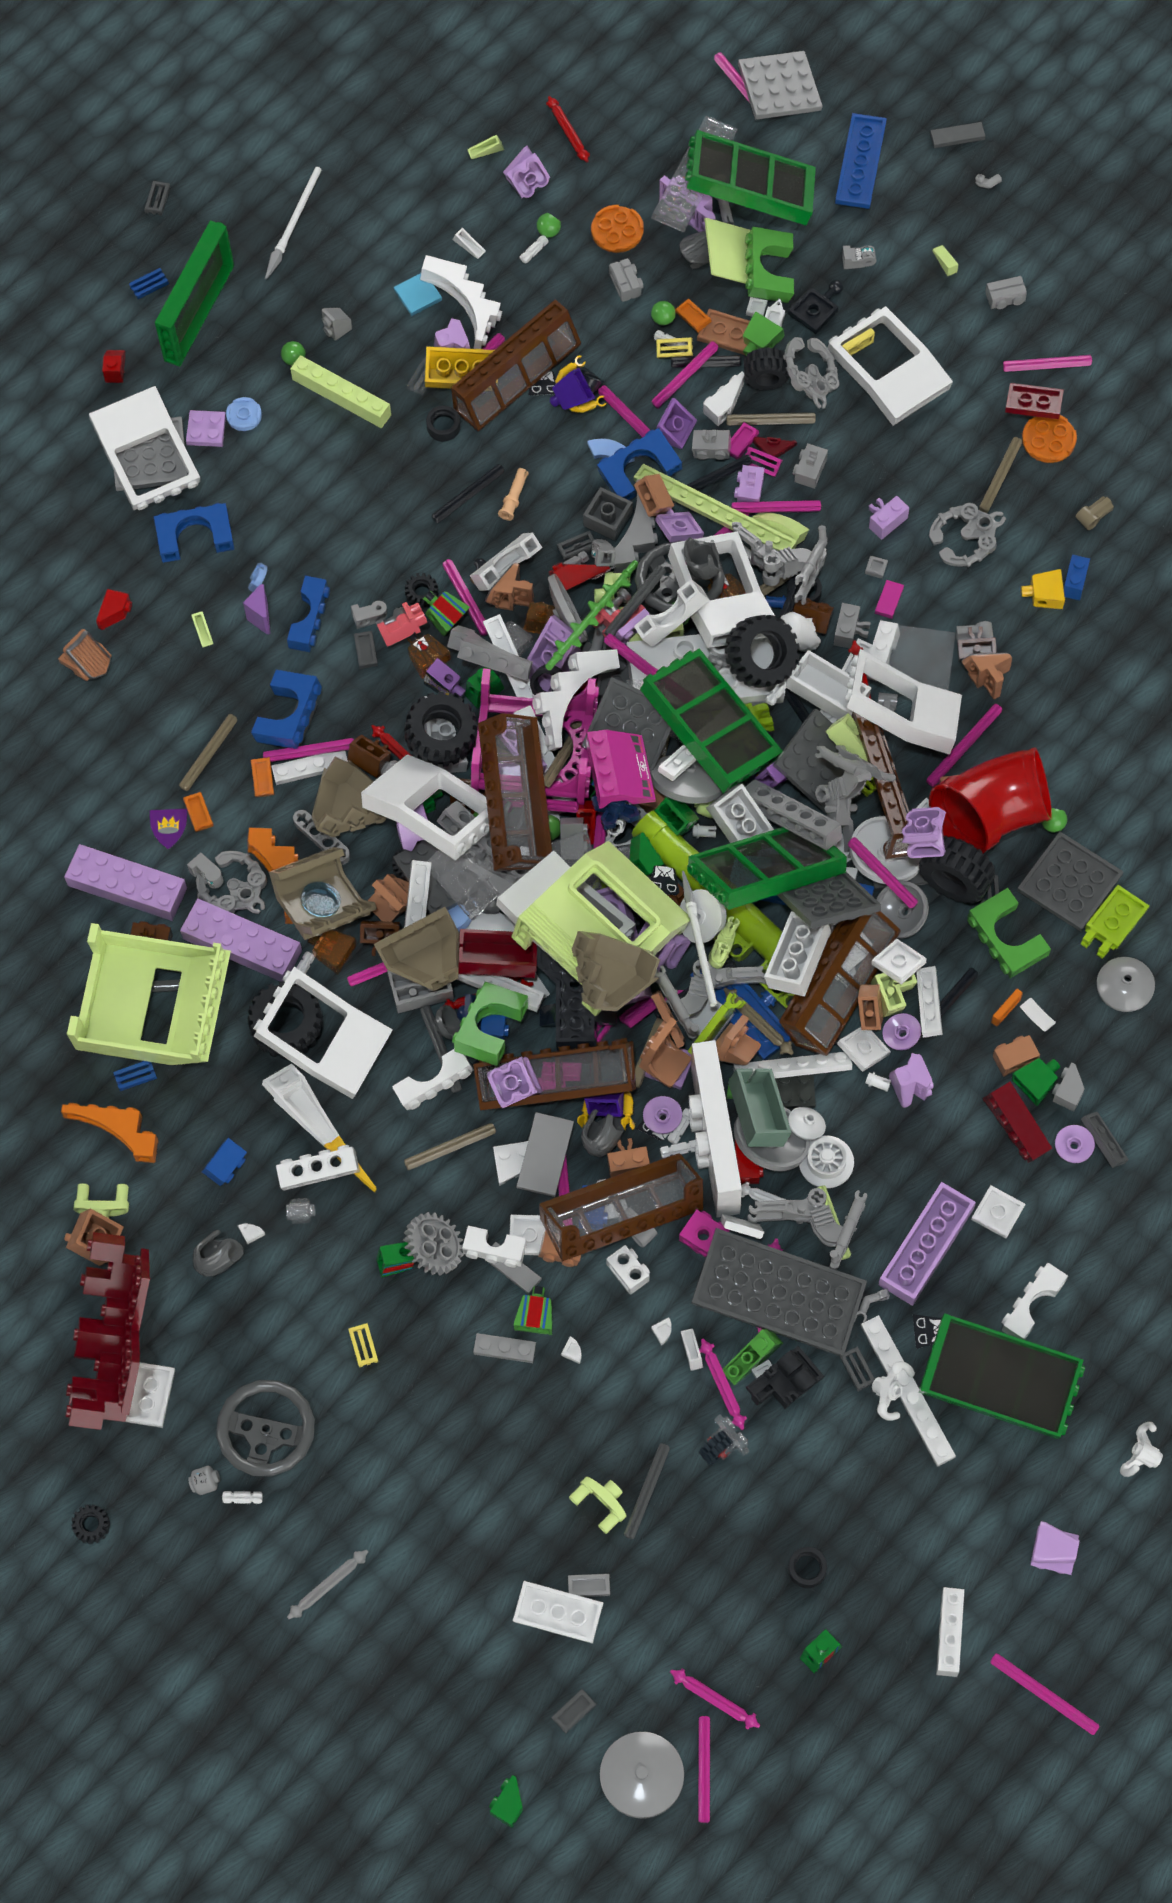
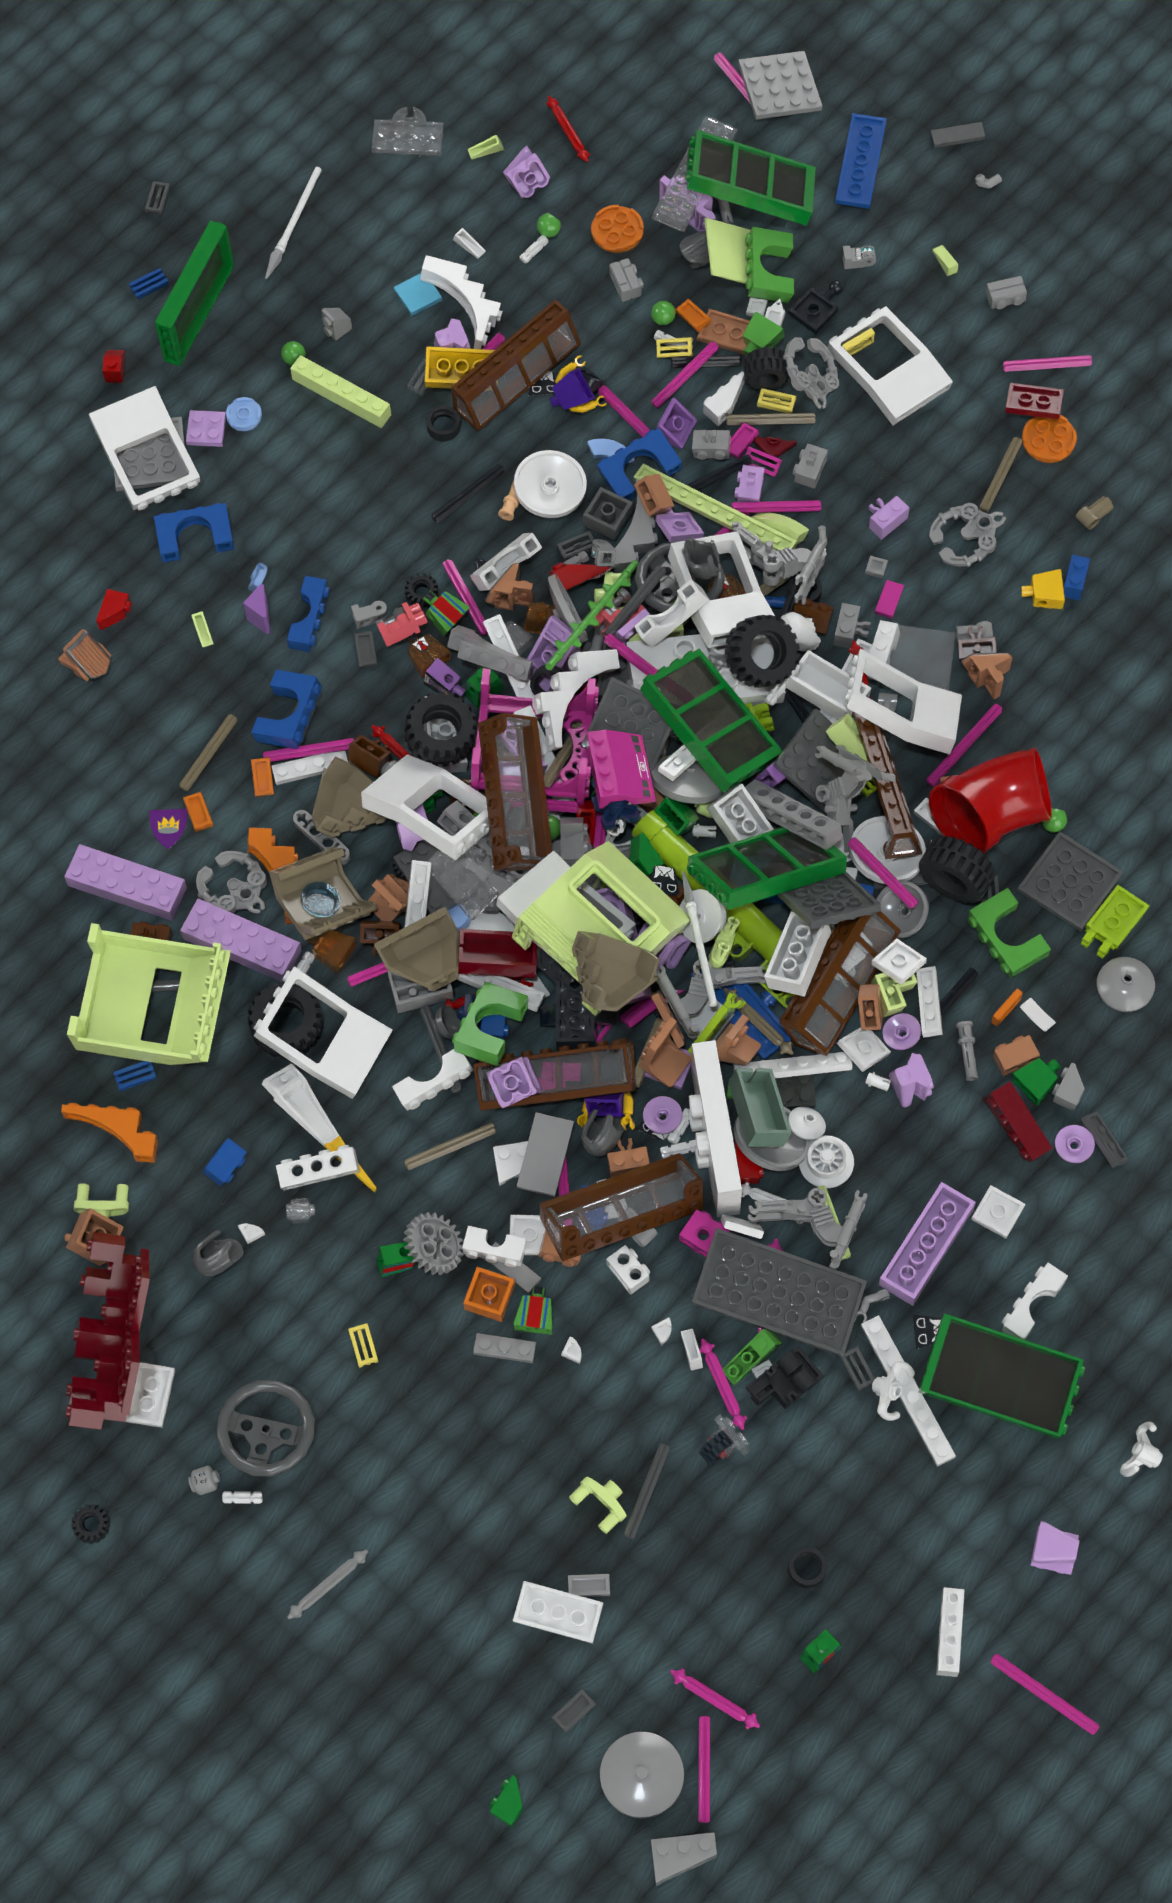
light grey leg [187,853,224,888] -> none
lavender piece [902,807,946,858] -> none
none -> clear plate [372,107,444,156]
none -> orange brick [463,1267,515,1322]
none -> white dish [514,450,587,518]
none -> light grey wedge [651,1833,717,1886]
none -> light yellow tile [757,388,796,413]
none -> light grey pin [955,1021,978,1081]

